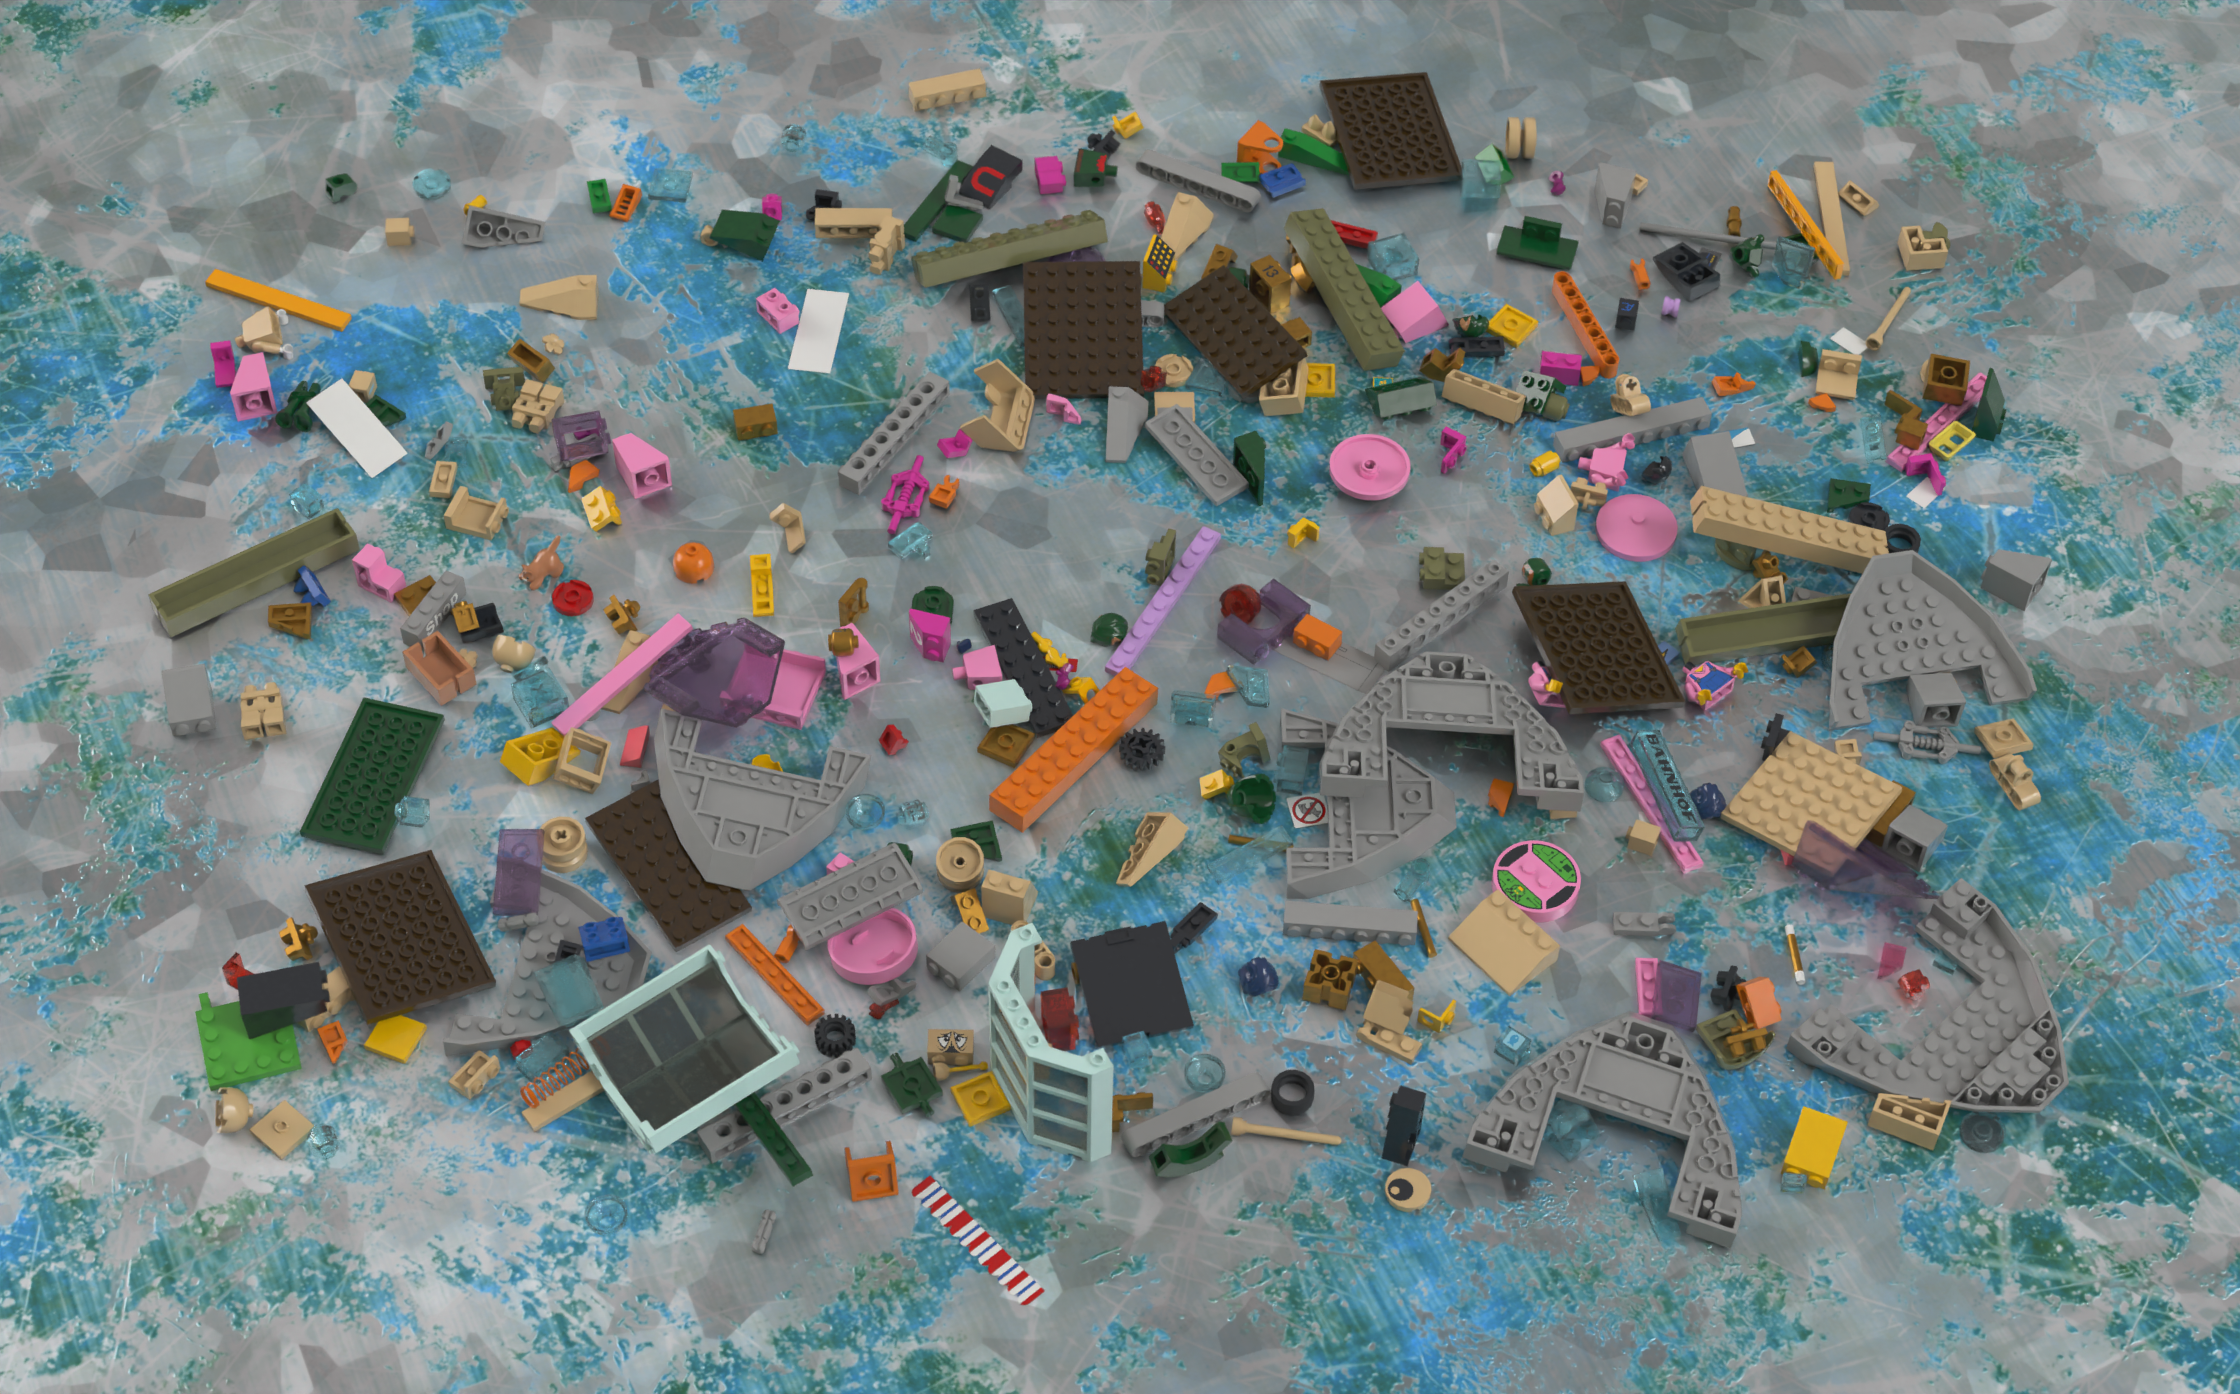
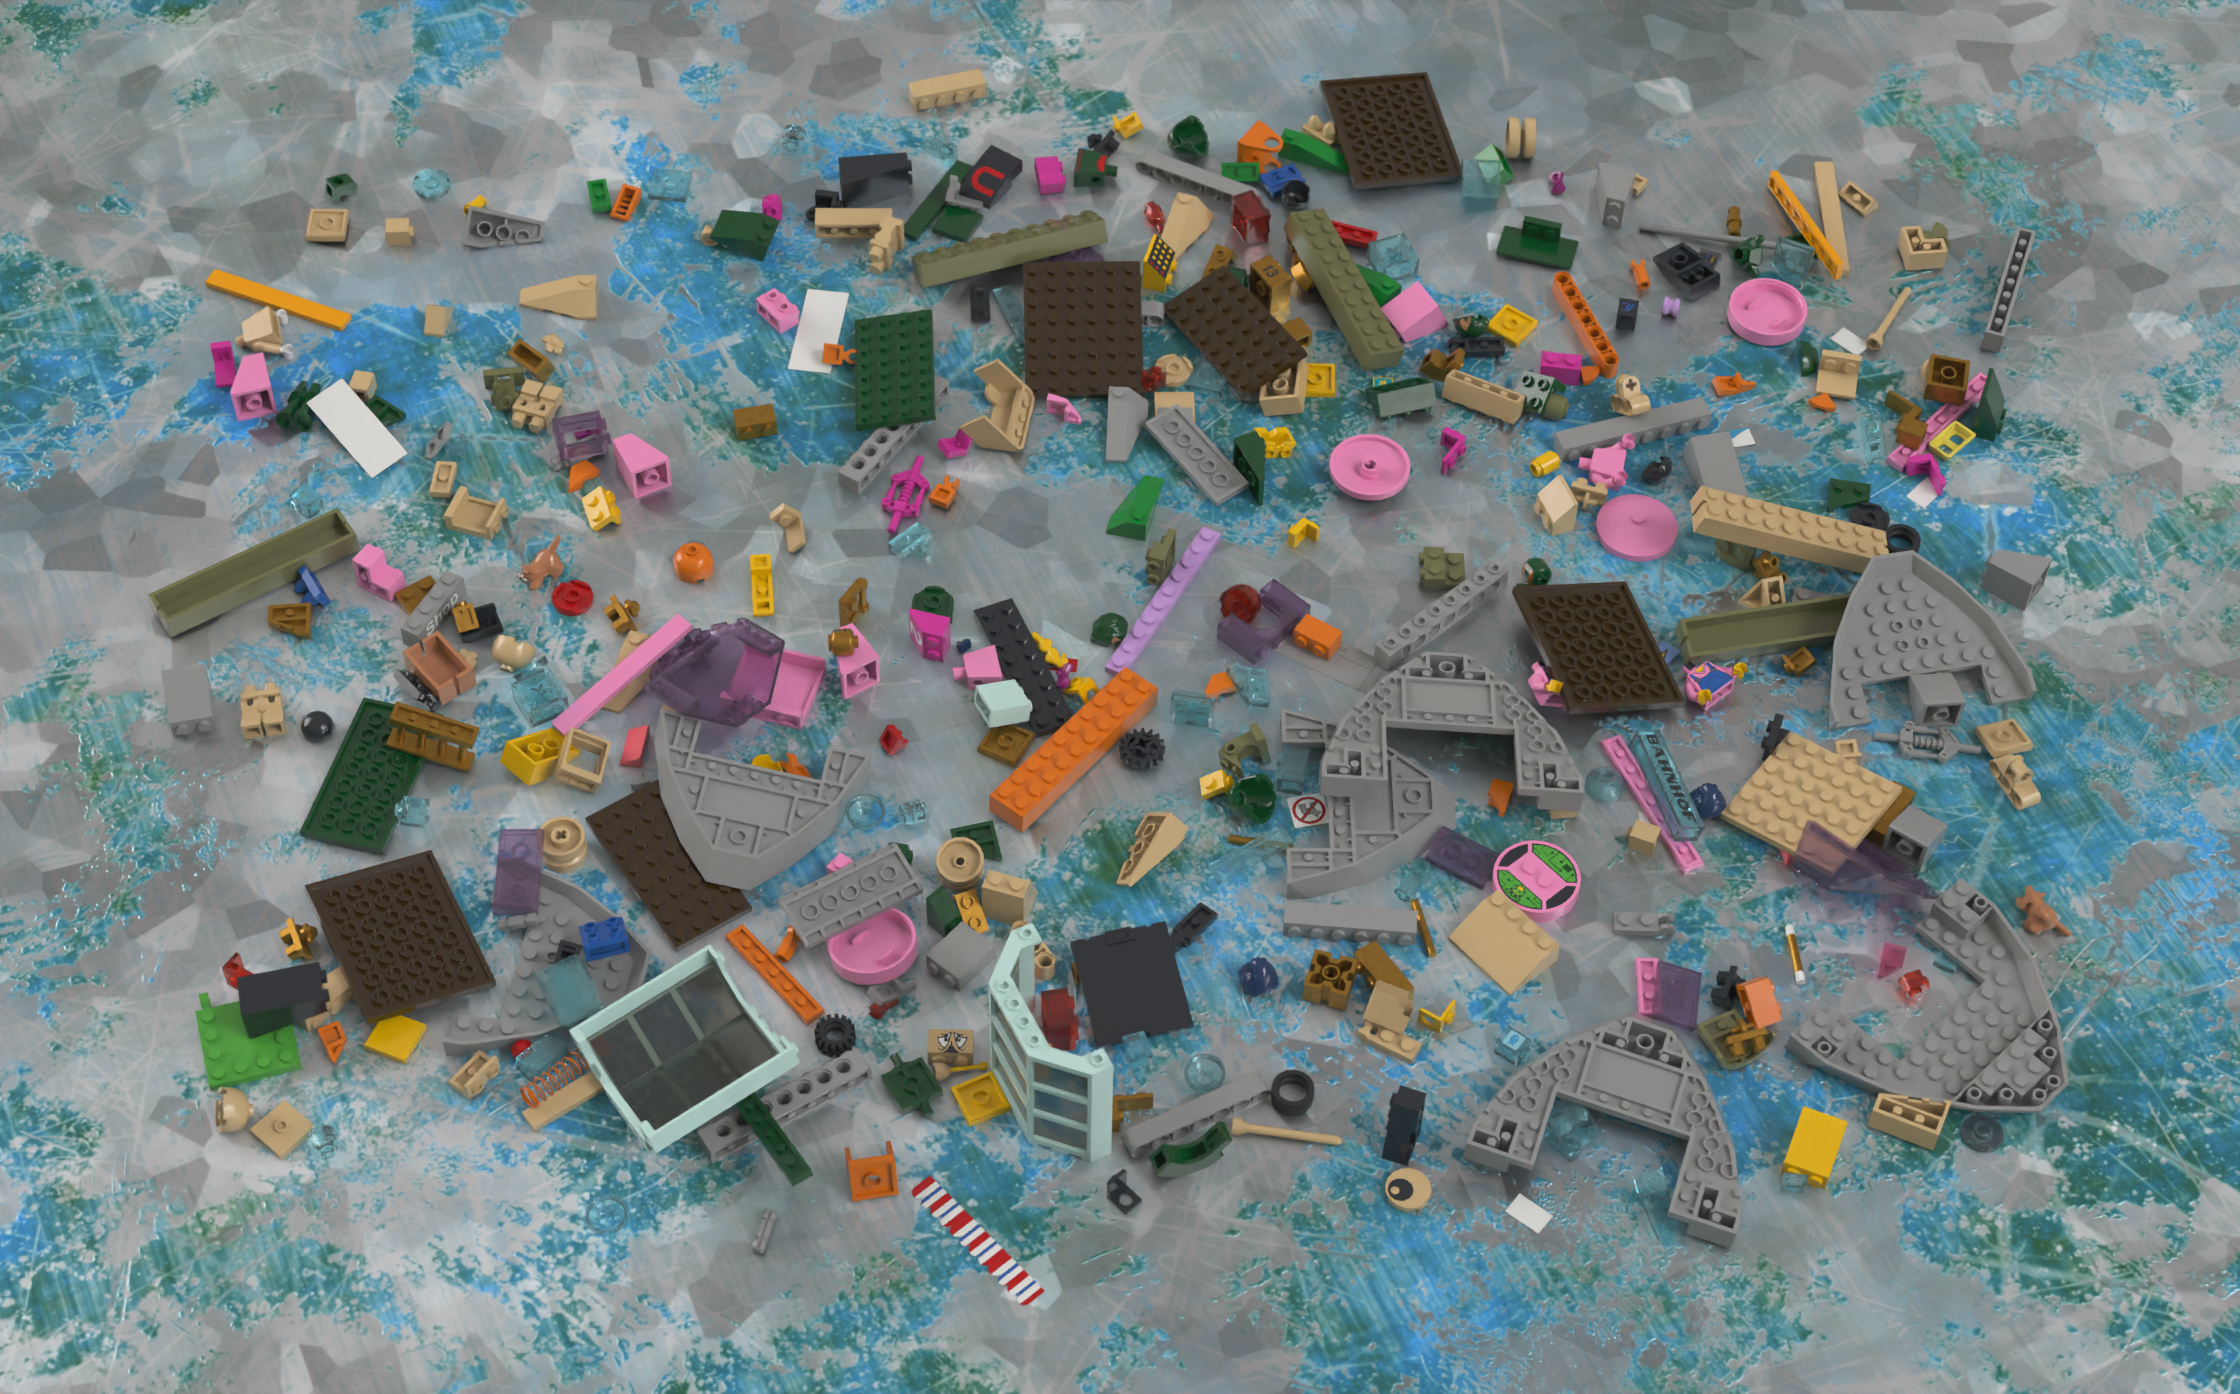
none -> black hair [301,710,335,743]
none -> tan plate [305,209,350,242]
none -> pearl gold fence [386,701,480,773]
none -> black hinge [393,669,441,712]
none -> tan slope [424,304,454,338]
none -> orange plate [779,753,813,778]
none -> orange plate [822,343,857,365]
none -> black slope [838,152,913,208]
none -> dark green plate [855,309,936,431]
none -> dark green slope [926,886,961,938]
none -> green wedge [1106,475,1164,541]
none -> black bracket [1107,1168,1142,1215]
none -> dark green hair [1167,115,1209,159]
none -> clear red brick [1230,190,1271,248]
none -> yellow cylinder [1253,427,1297,459]
none -> black hair [1282,180,1311,210]
none -> clear purple tile [1424,826,1500,891]
none -> white sticker [1505,1194,1553,1233]
none -> bright pink piece [1727,278,1807,346]
none -> light grey brick [1980,226,2036,353]
none -> nougat animal [2015,885,2072,936]

